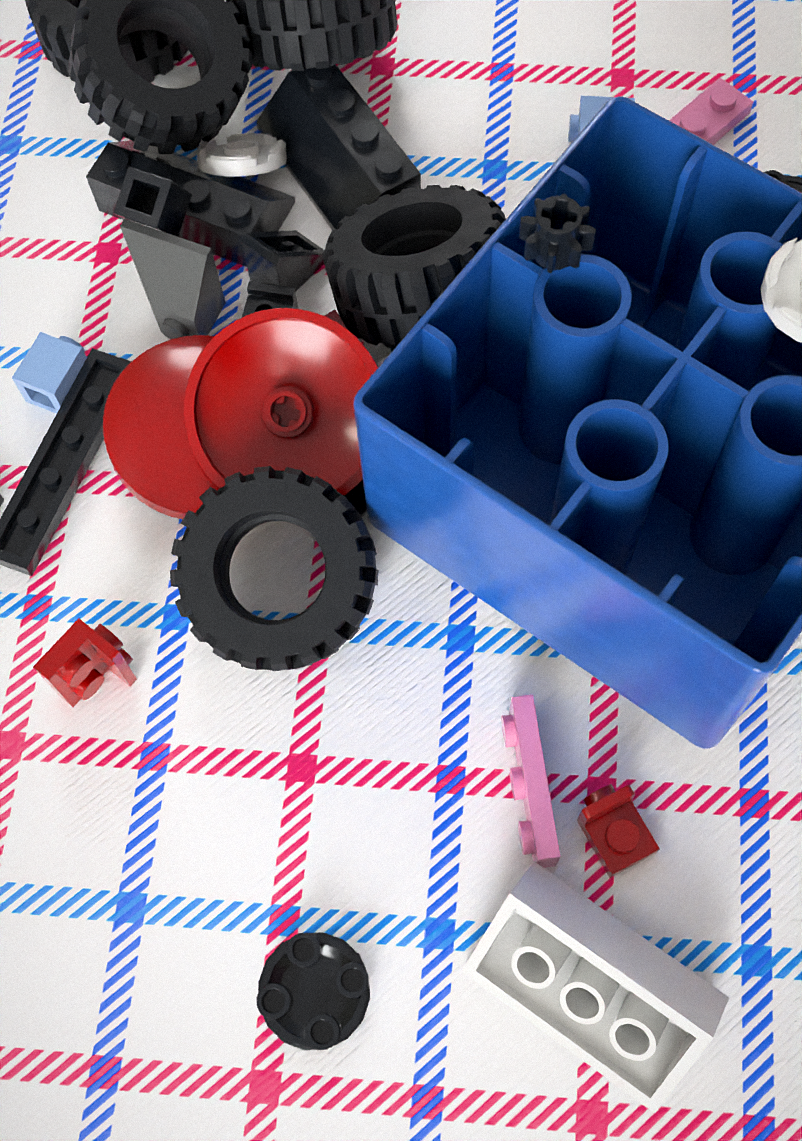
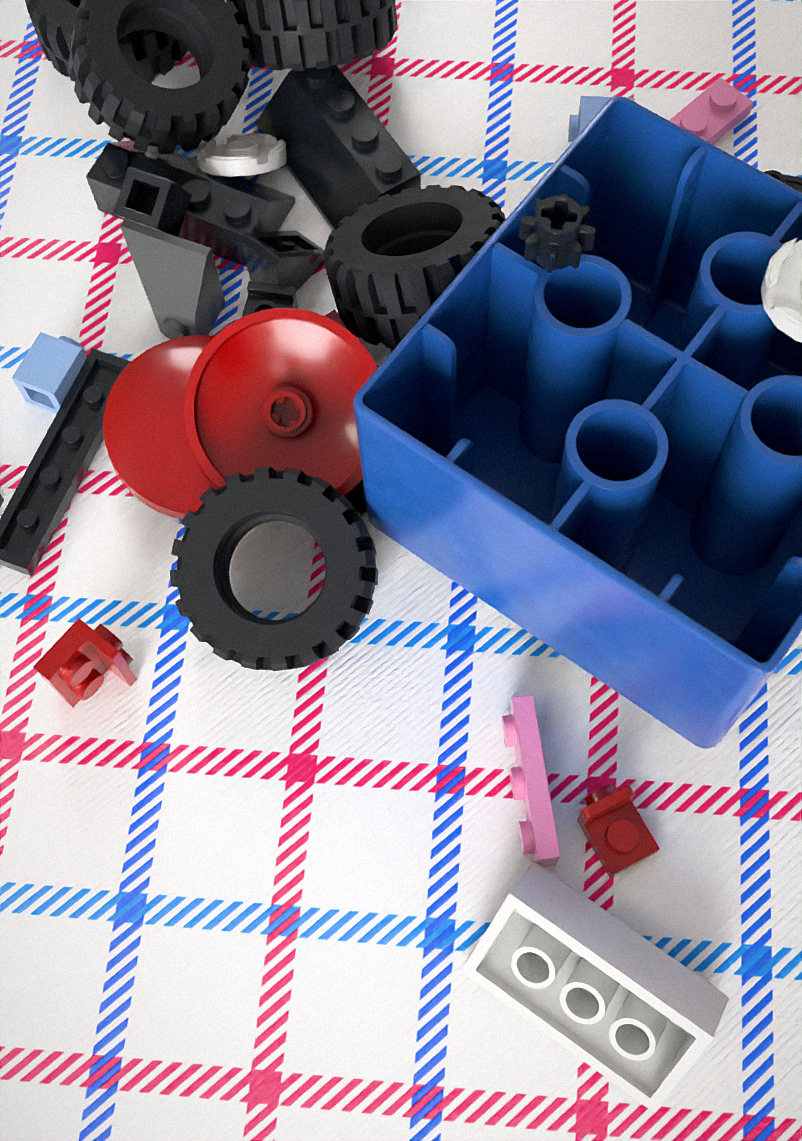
black dish [256,932,370,1051] -> none

